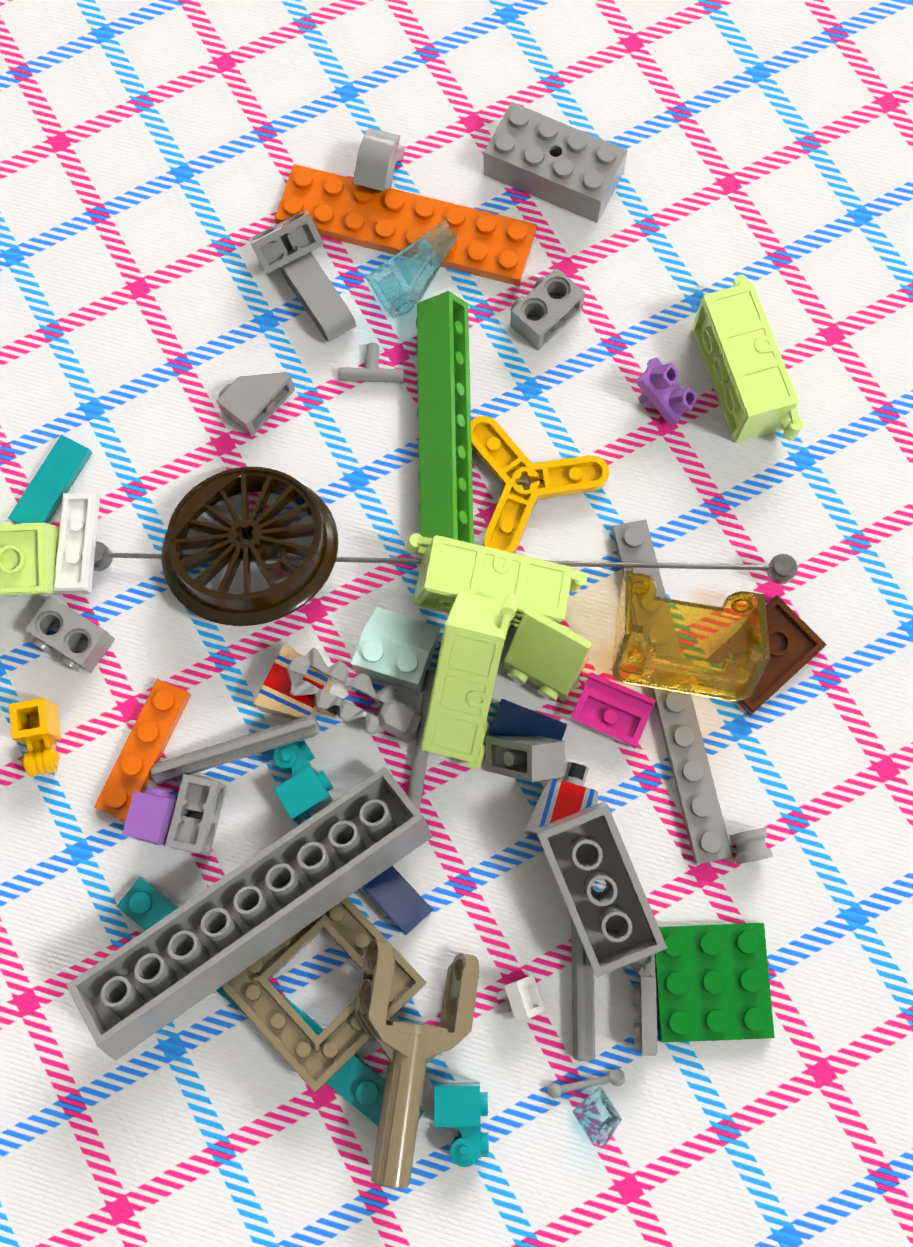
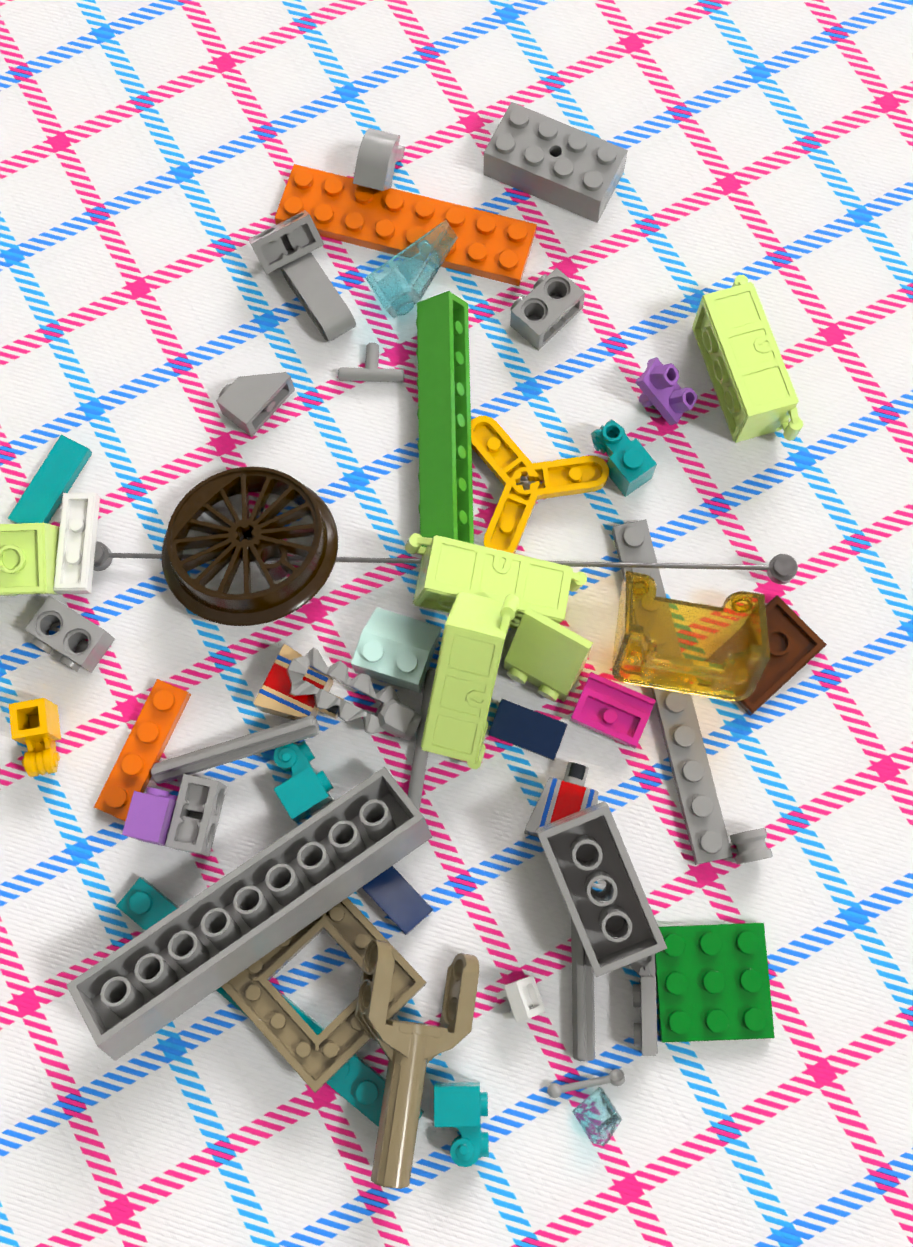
light grey slope [485,735,565,782] -> none
none -> teal brick [591,420,657,497]

